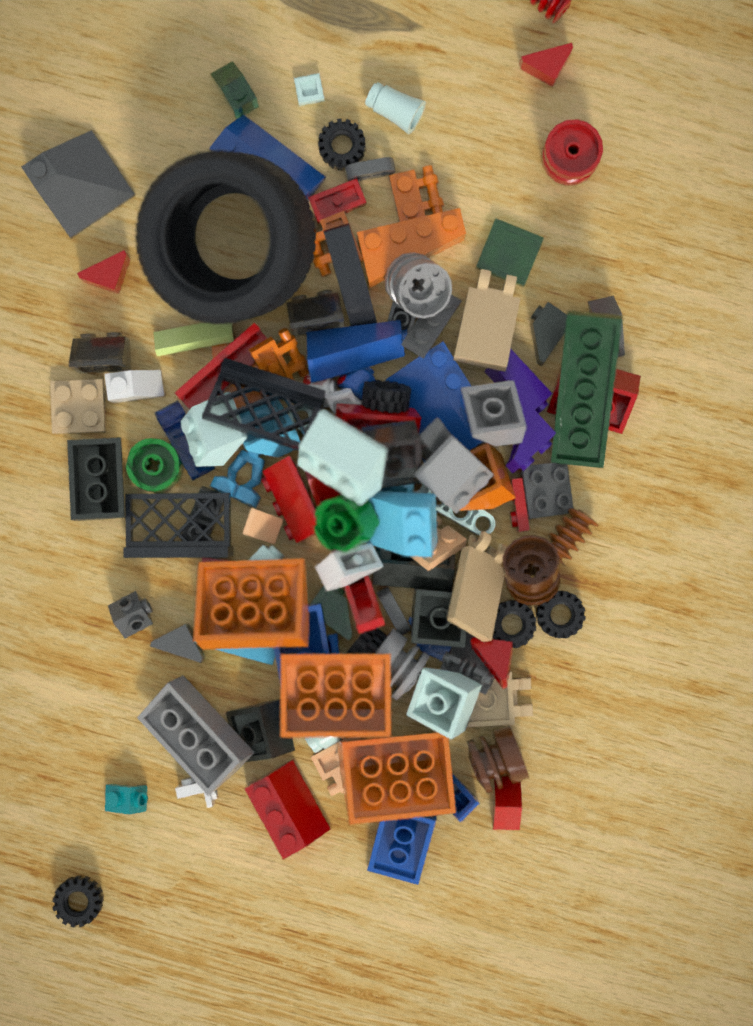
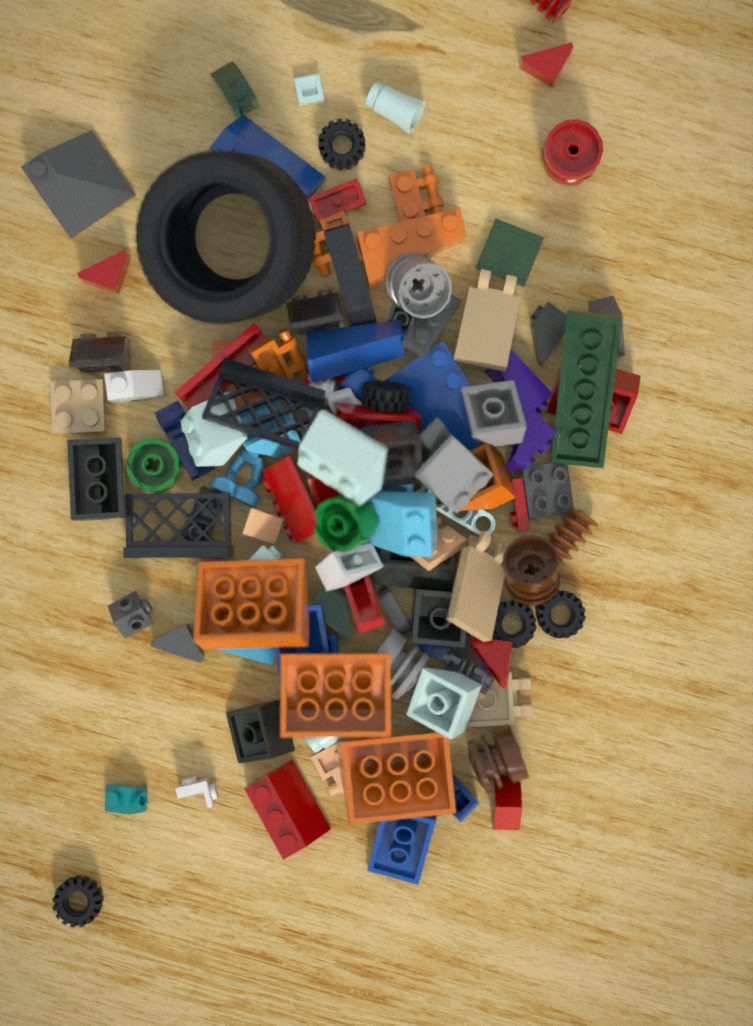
light grey slope [137,676,255,796] -> none
yellowish green tile [154,322,234,356] -> none
dark grey beam [345,157,396,181] -> none
black tyre [346,628,387,654] -> none

